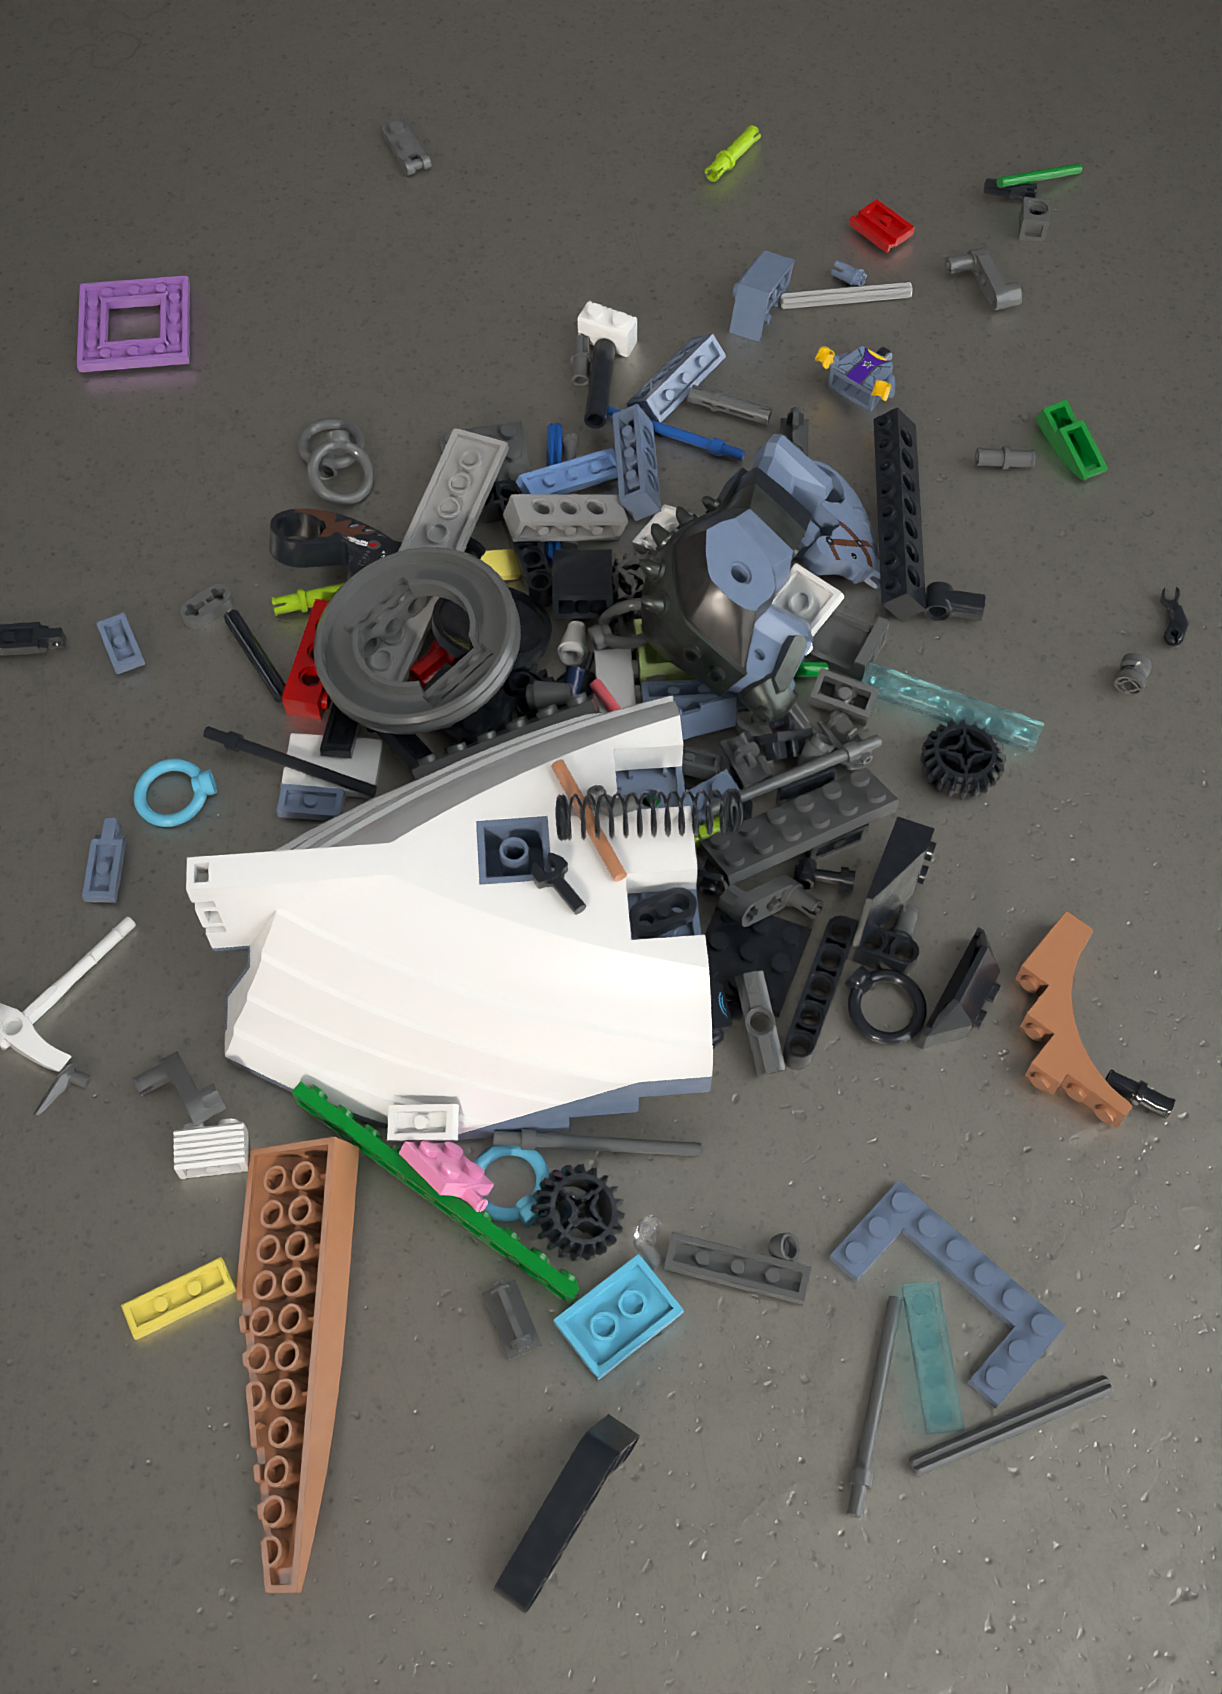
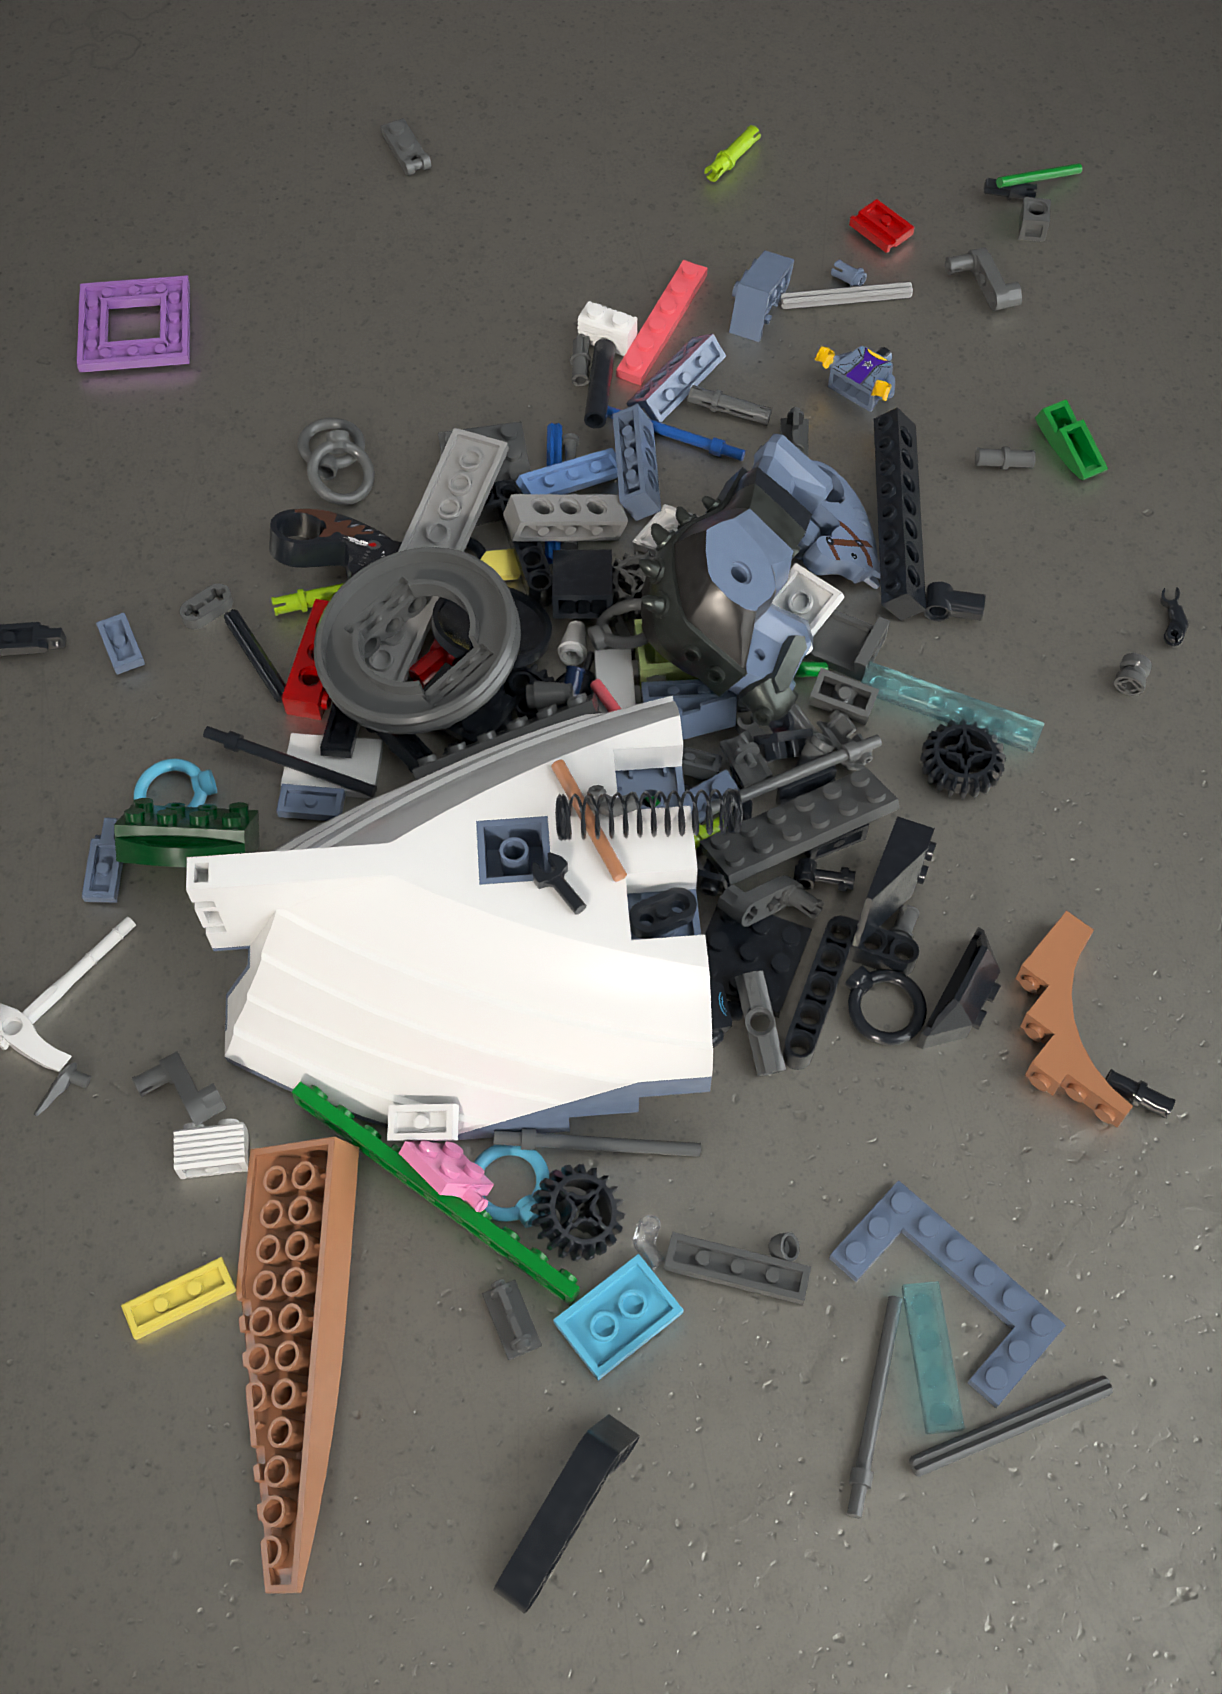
none -> dark green piece [114,798,260,867]
none -> coral plate [616,260,708,386]

